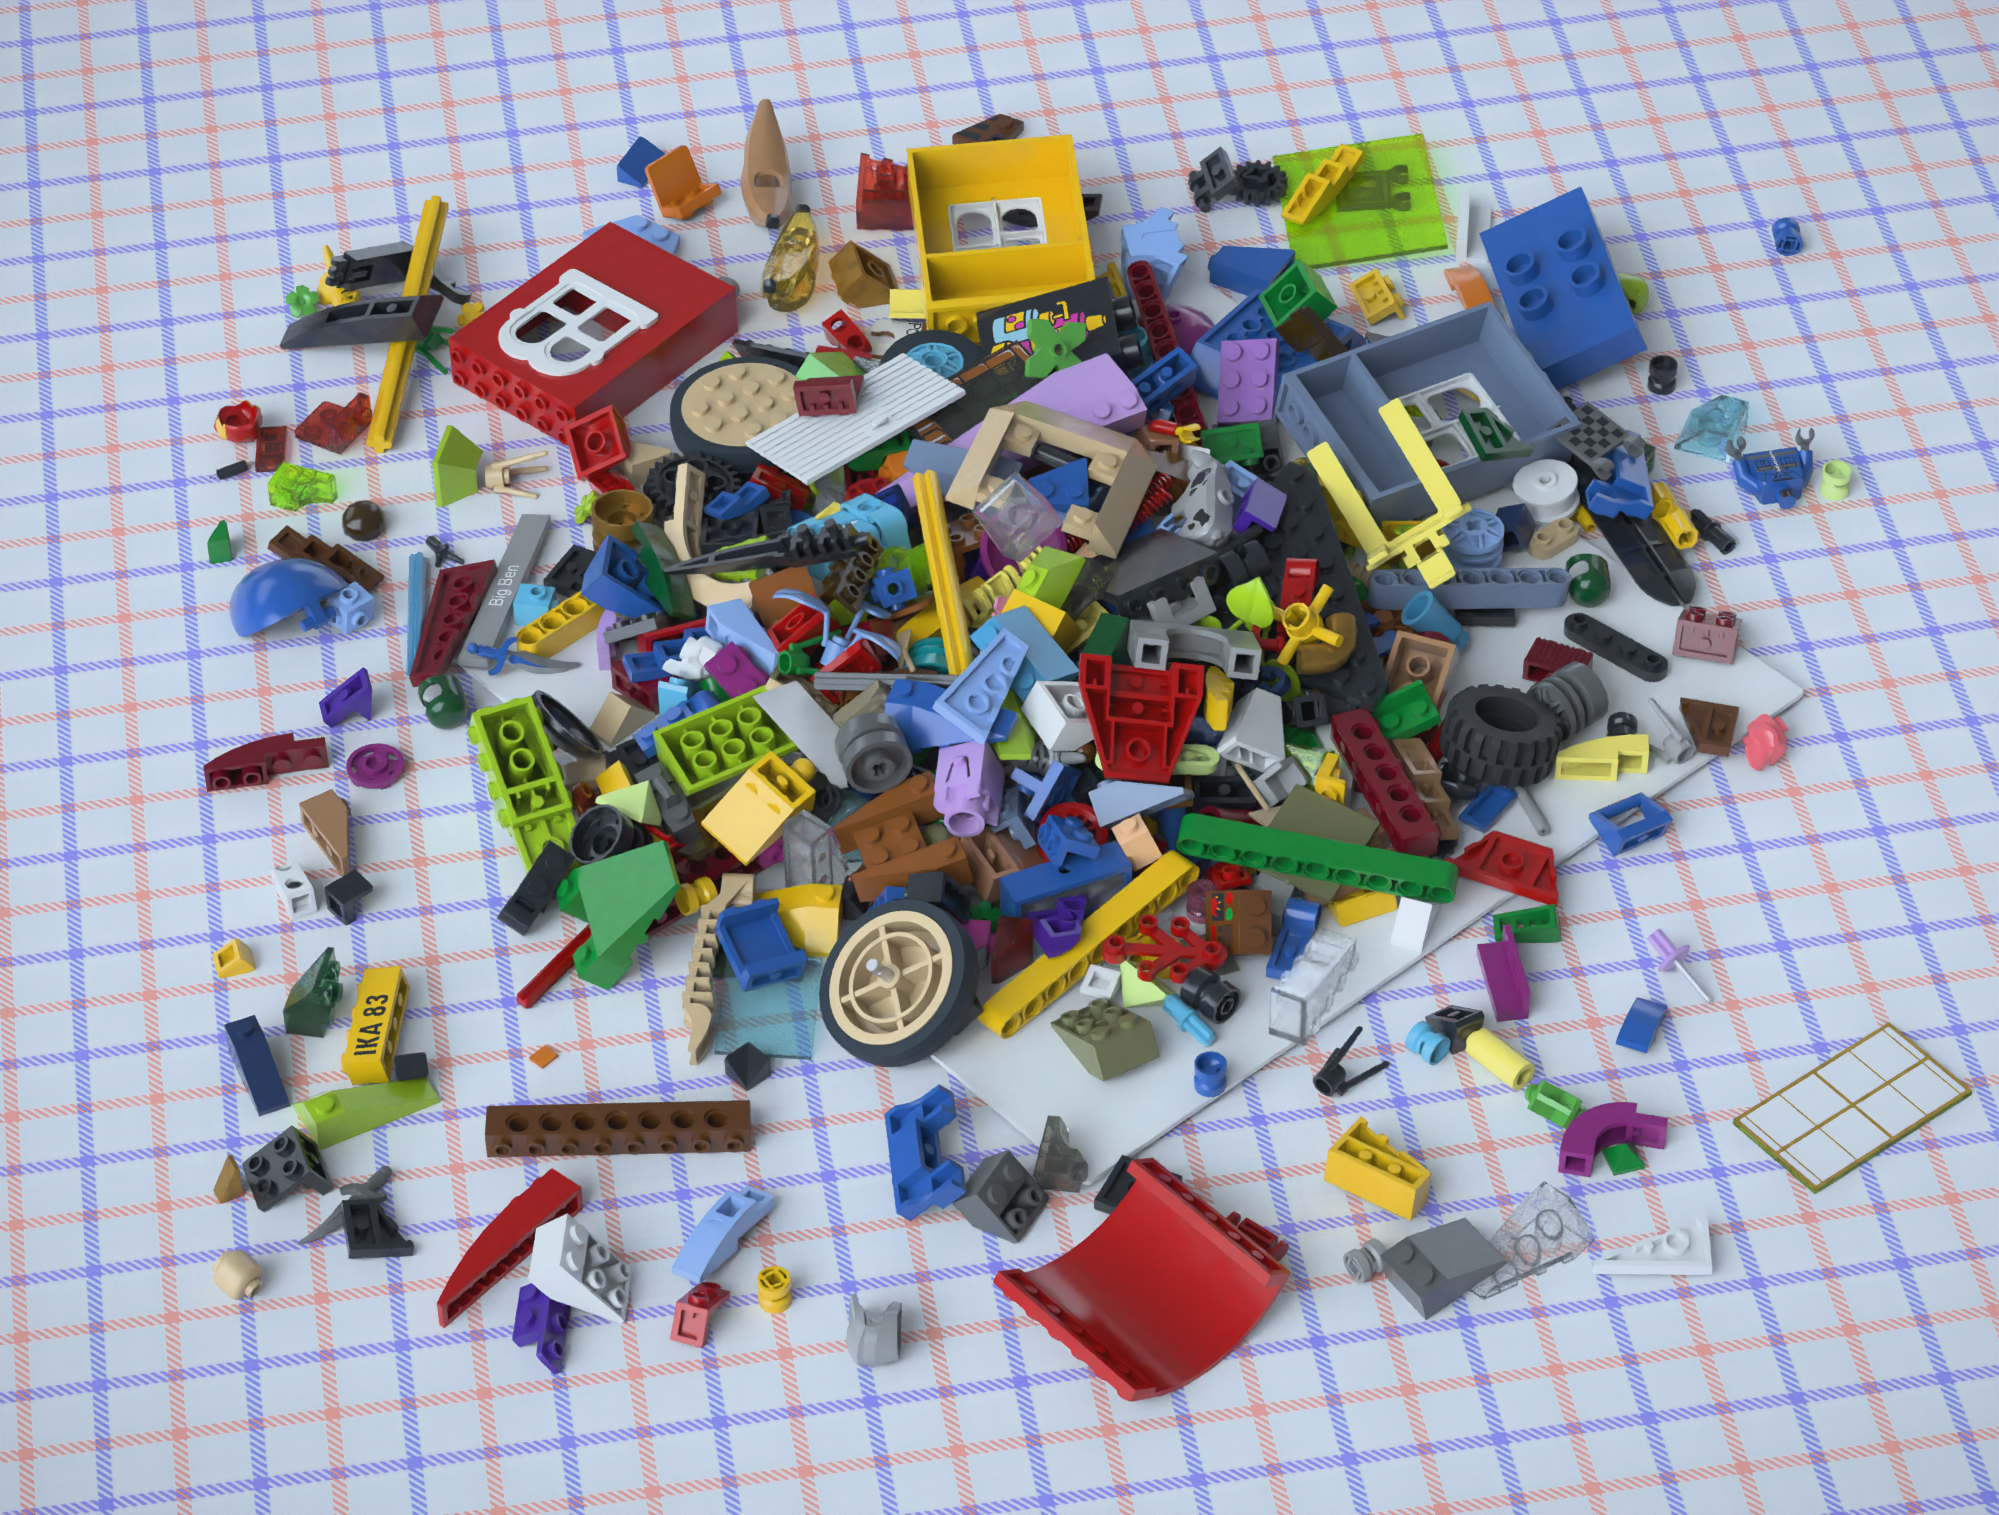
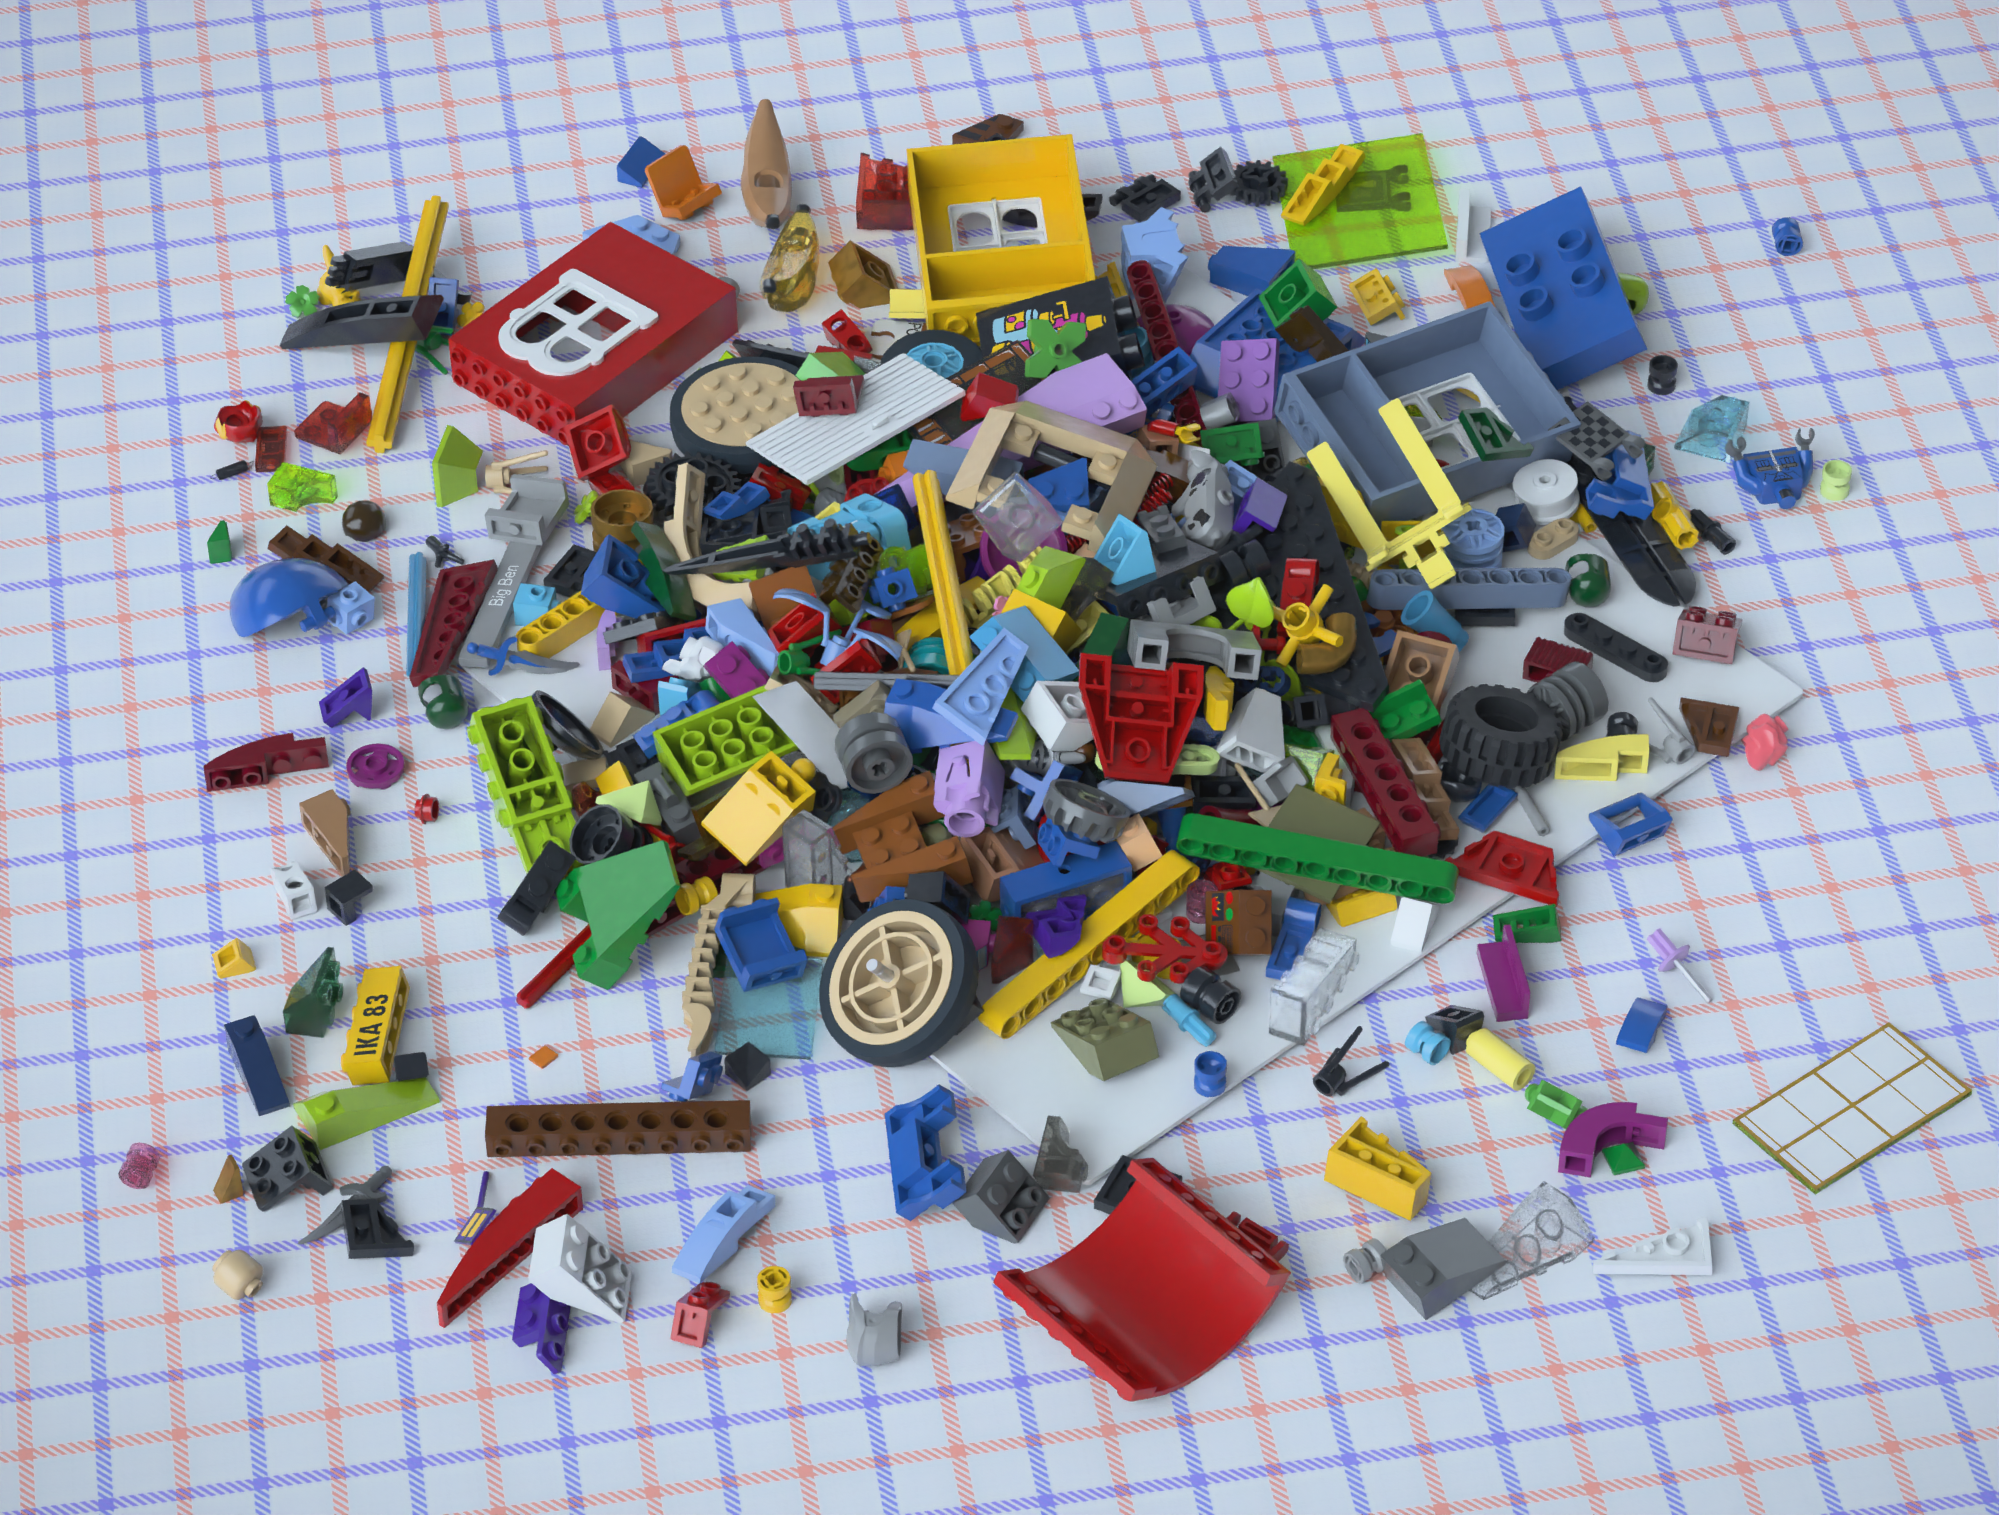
none -> clear pink wheel [118,1142,160,1189]
none -> red plate [414,794,439,824]
none -> blue slope [428,277,460,336]
none -> piece [454,1171,497,1245]
none -> light grey panel [485,474,569,546]
none -> blue bracket [660,1051,723,1102]
none -> red slope [960,372,1019,422]
none -> dark grey gear [1043,779,1130,843]
none -> medium azure slope [1089,513,1156,585]
none -> black plate [1109,174,1181,222]
none -> dark grey plate [1137,505,1187,554]
none -> light grey beam [1200,392,1240,430]

